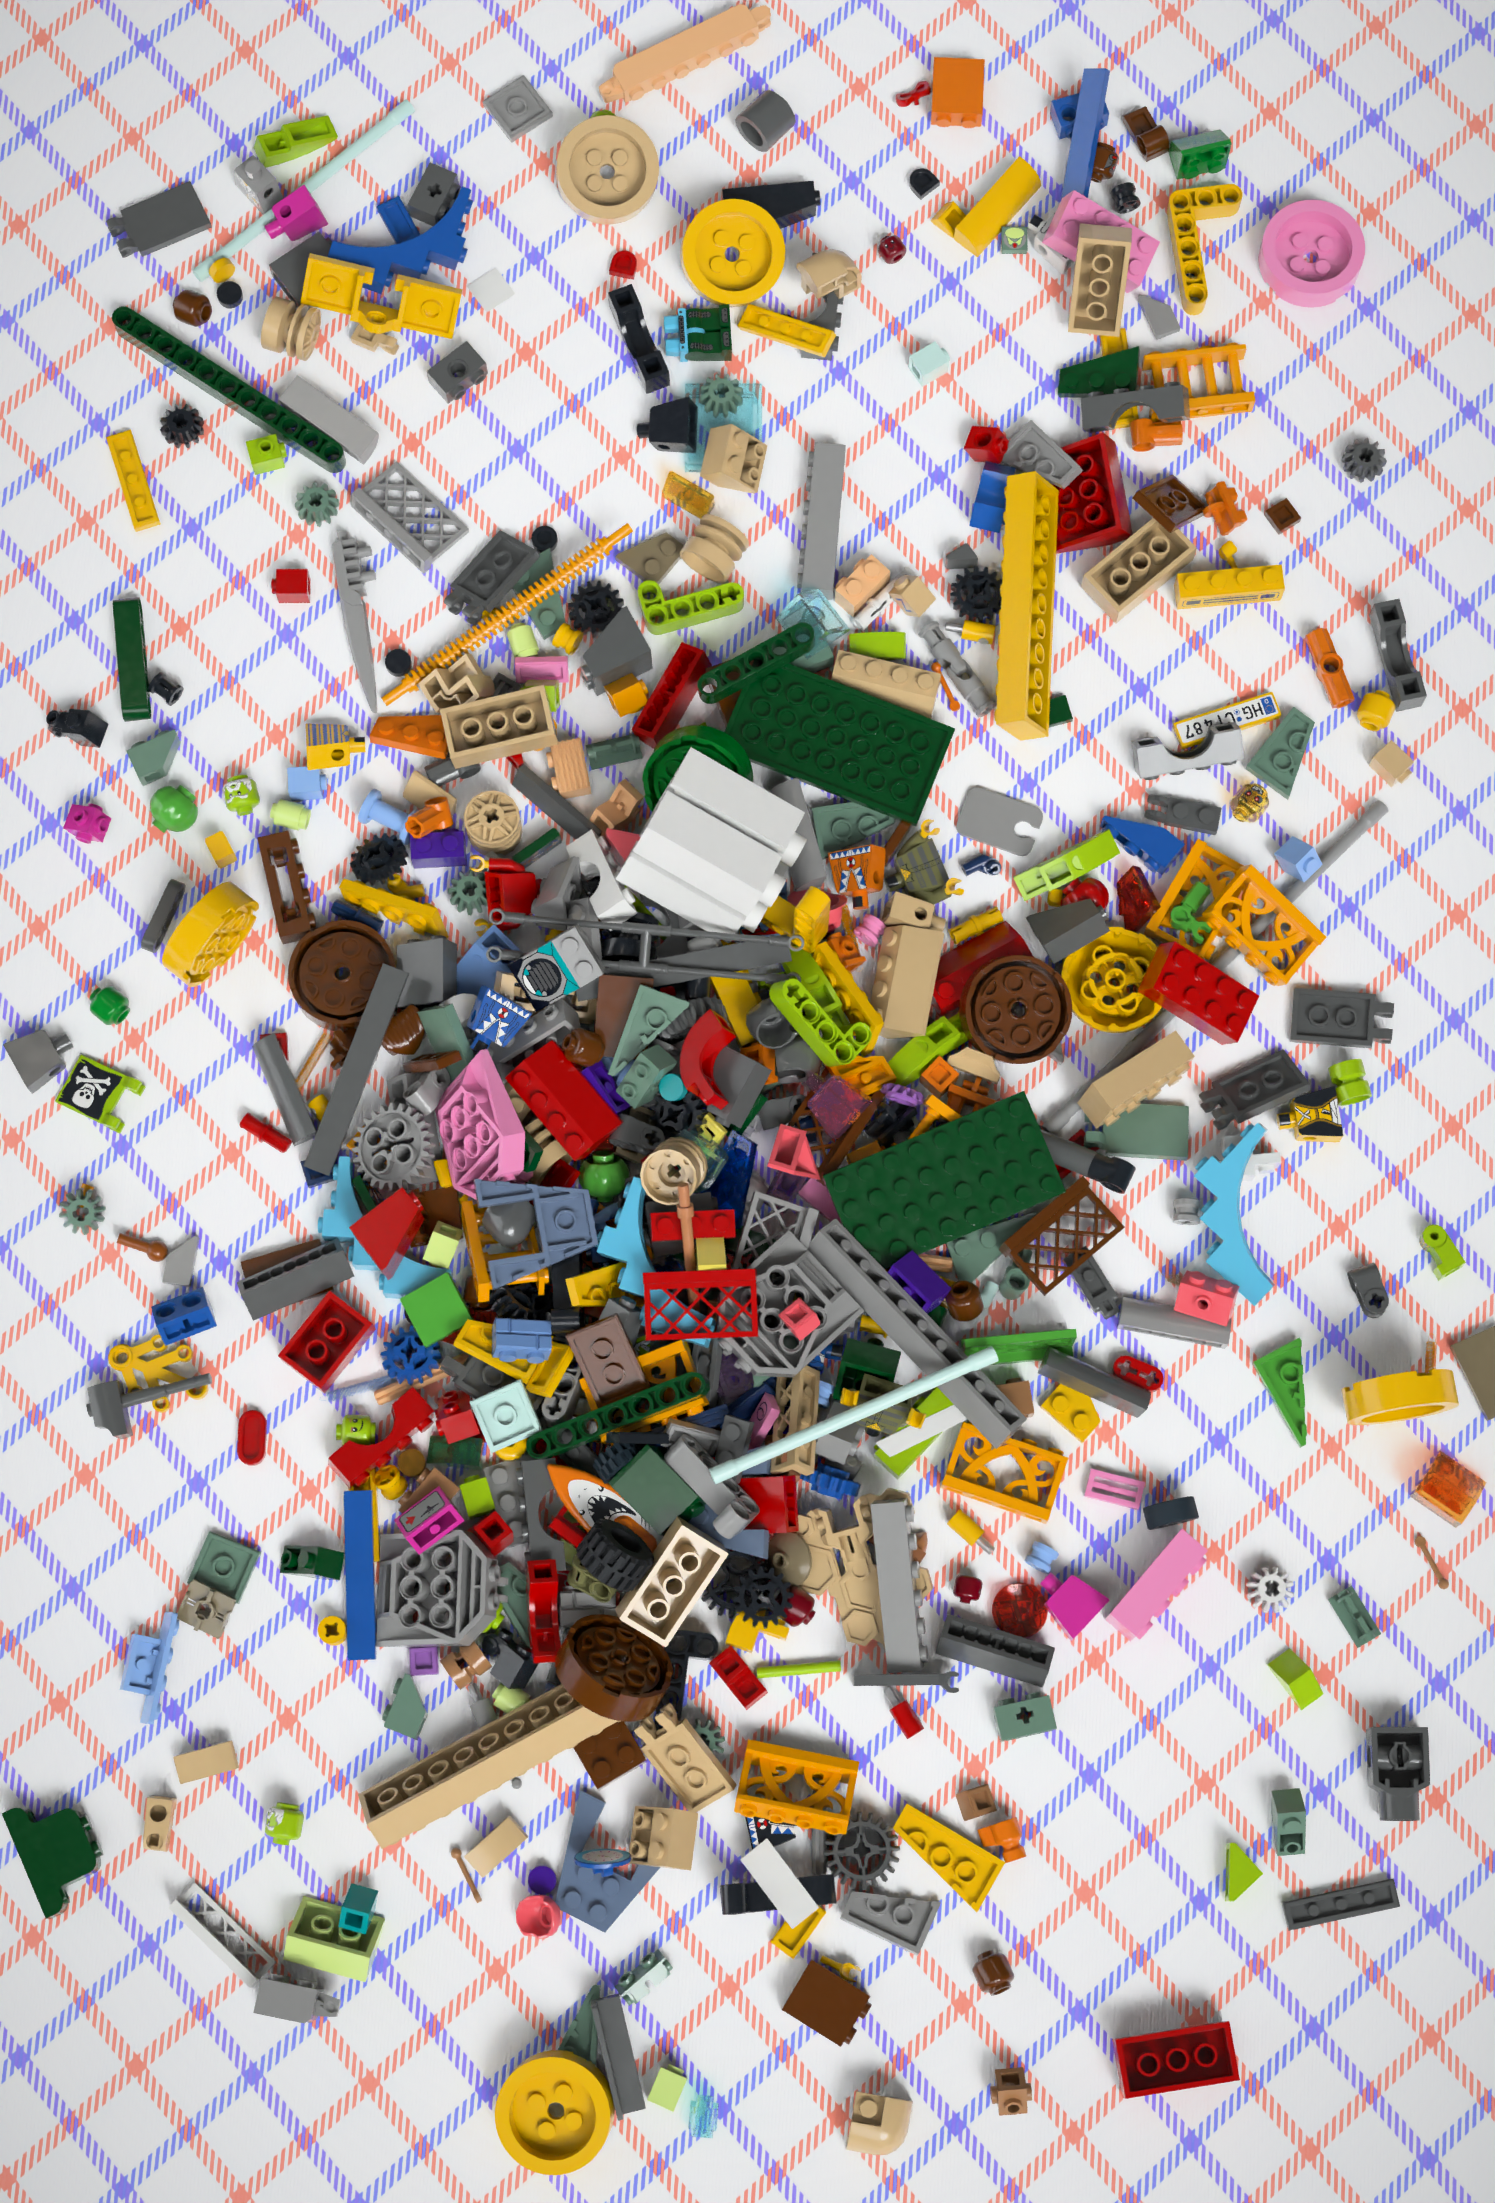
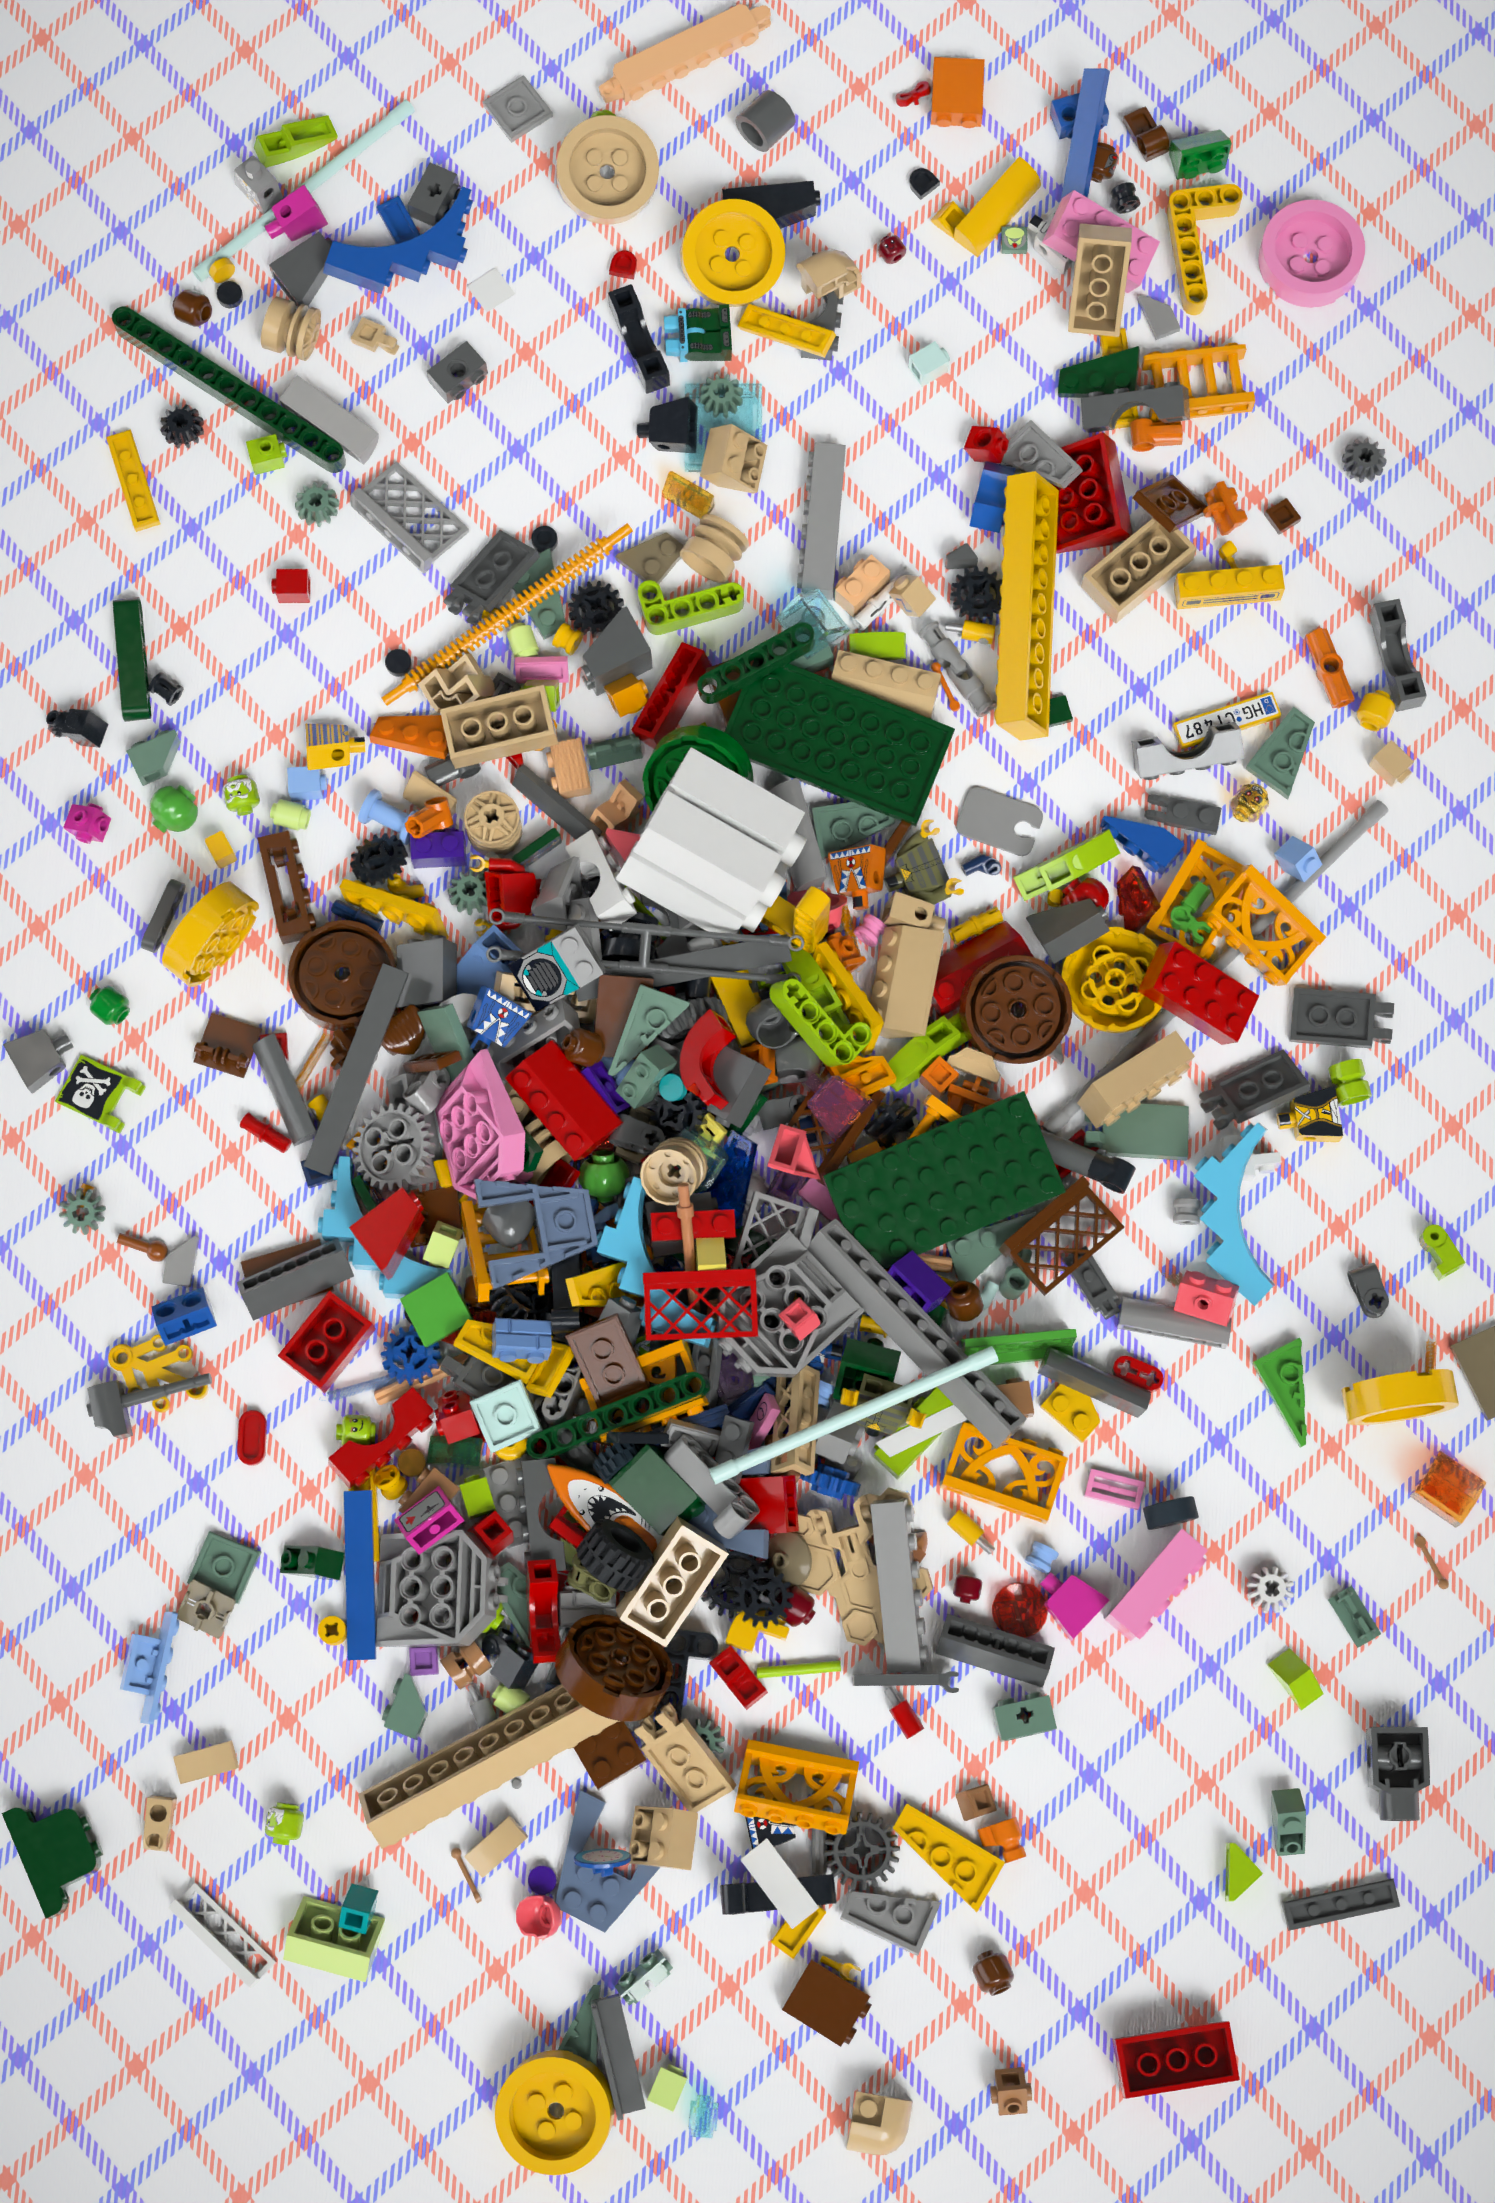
dark grey tile [106,181,212,258] -> none
light grey hinge [253,1973,341,2024] -> none
yellow plate [300,253,463,339] -> none
light grey piece [332,530,377,713] -> none
medium lavender gear [881,1083,925,1107] -> none
none -> reddish brown hinge [193,1013,262,1079]

